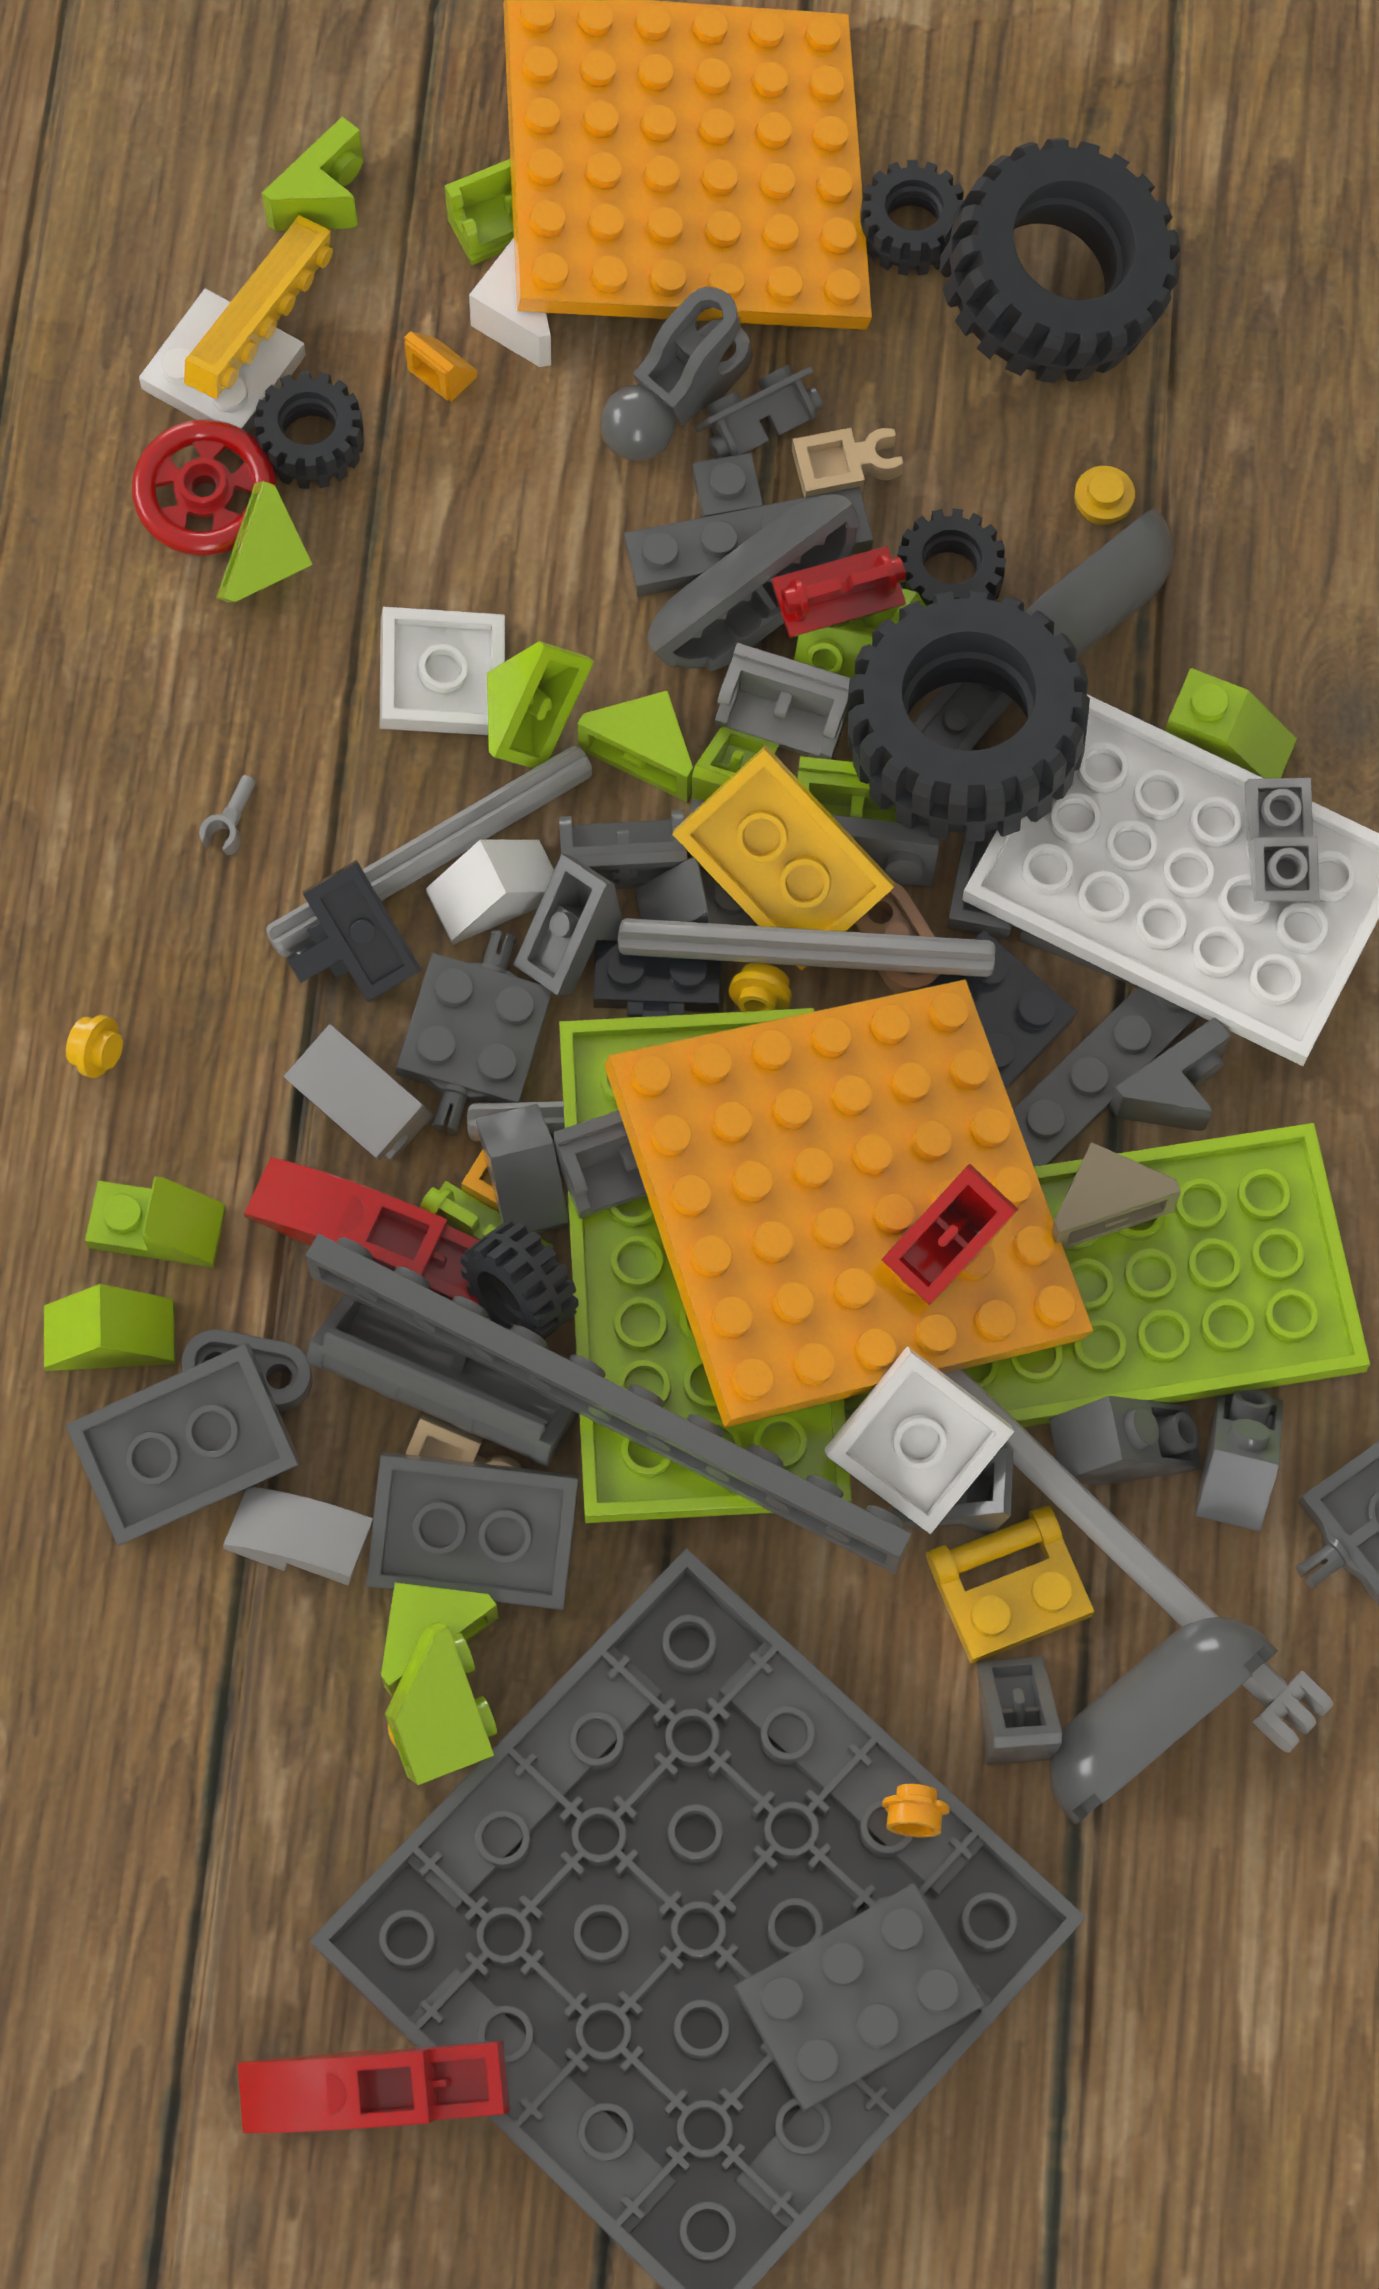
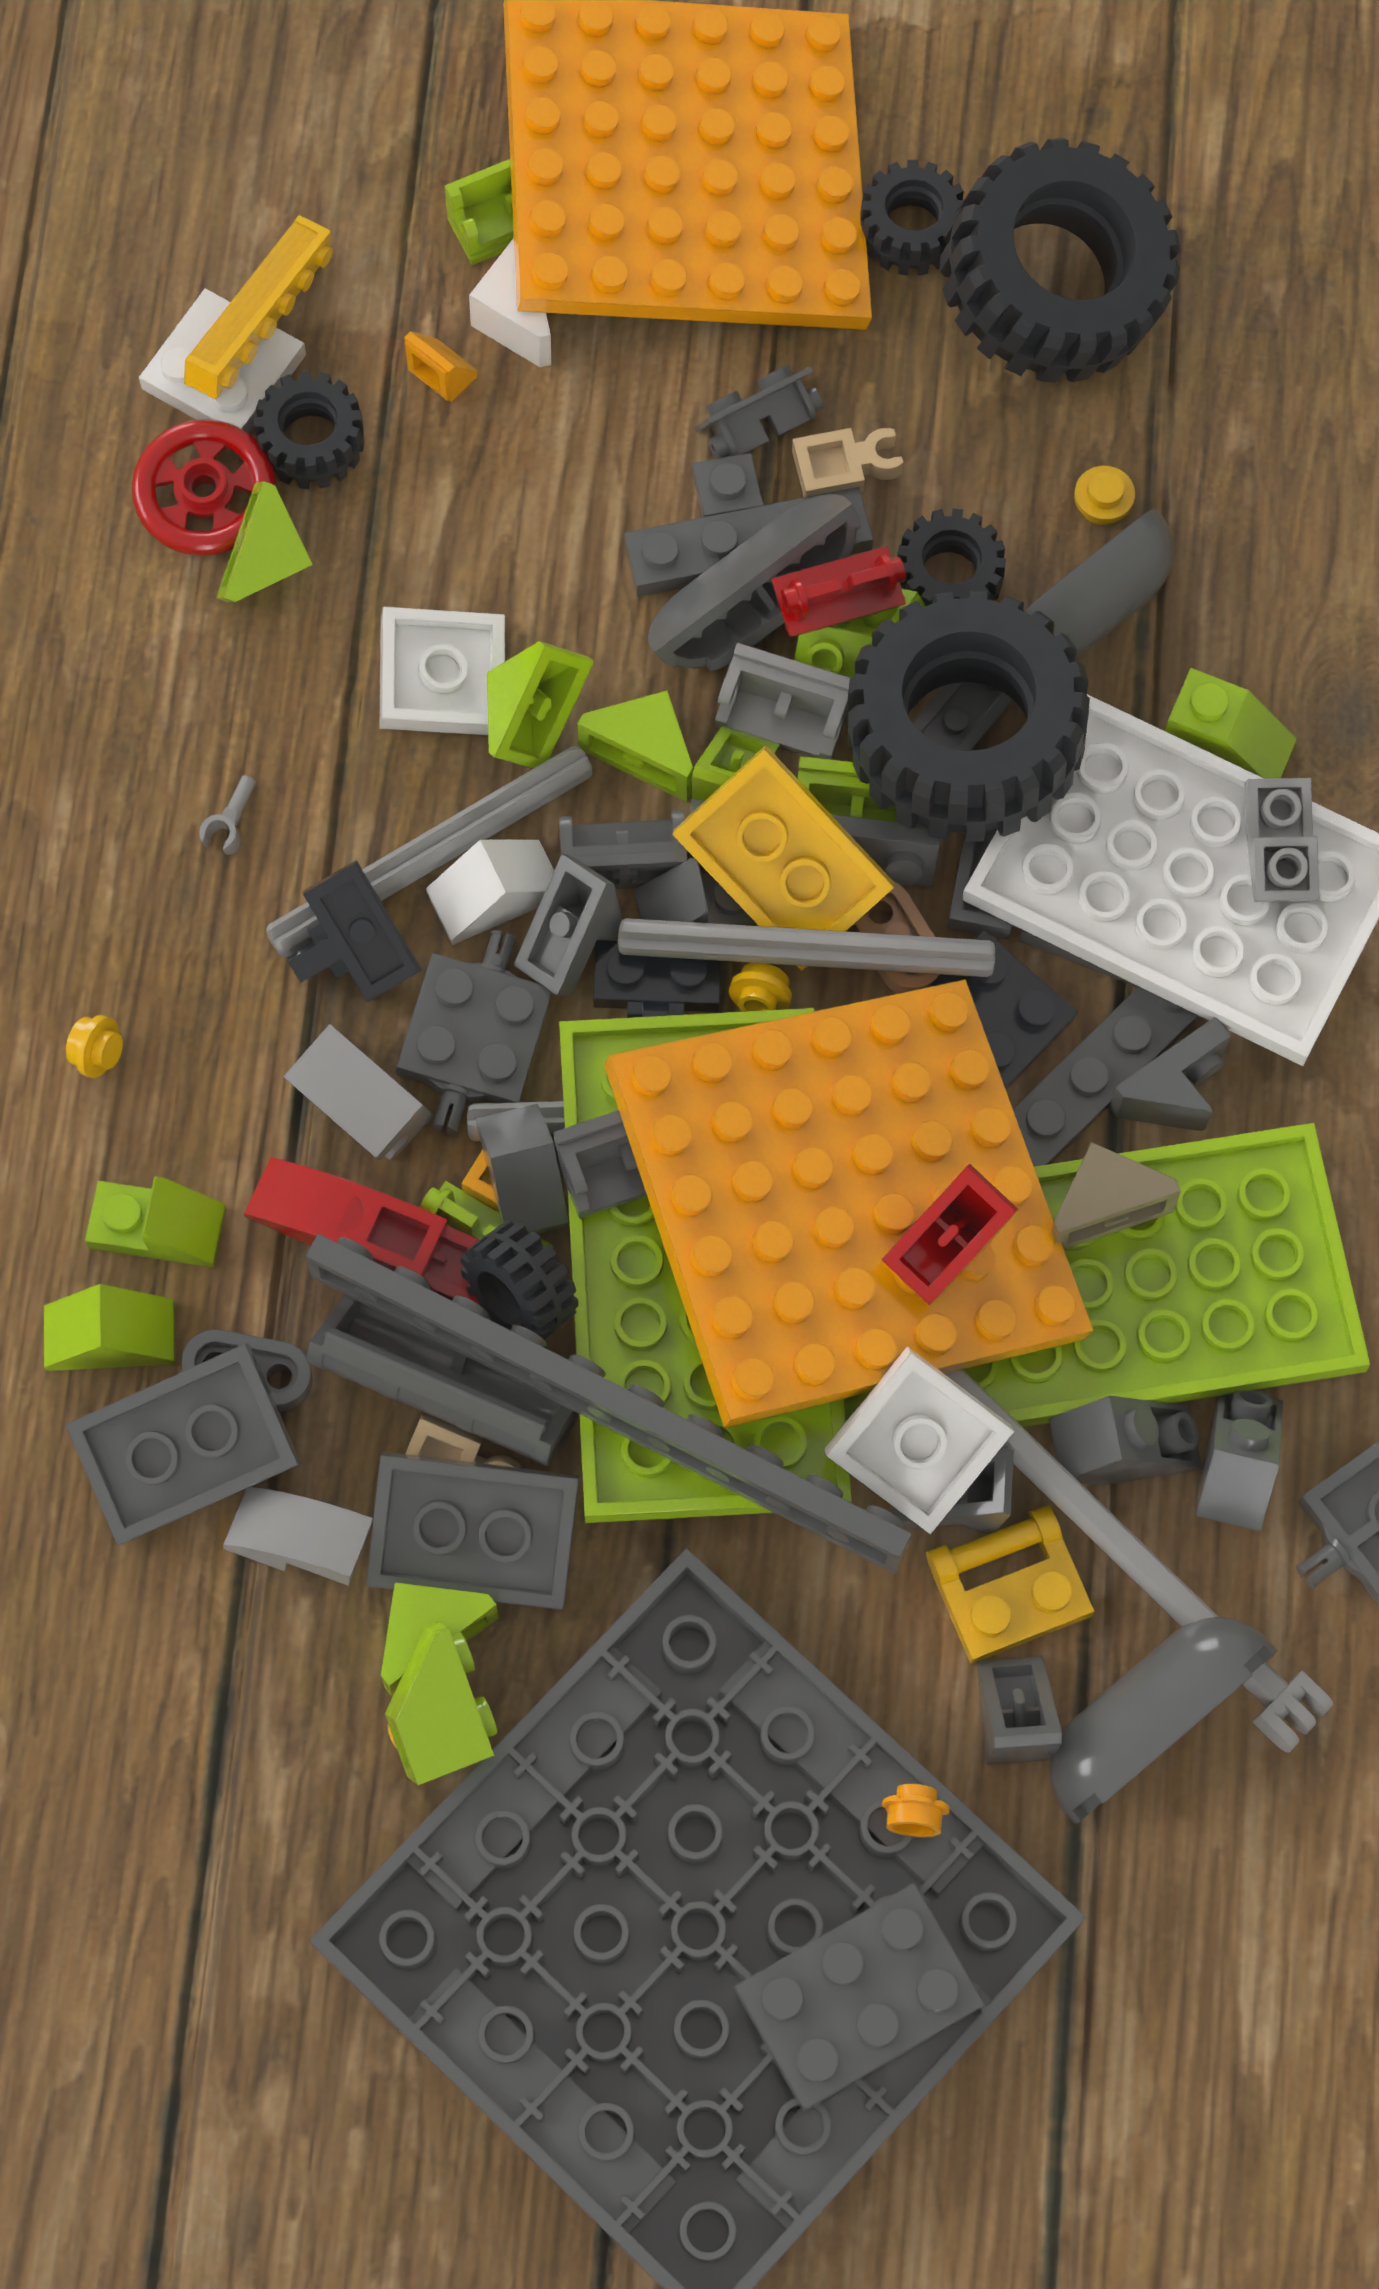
red slope [237,2040,510,2133] -> none
lime slope [262,116,364,232] -> none
dark grey piece [600,287,753,461] -> none

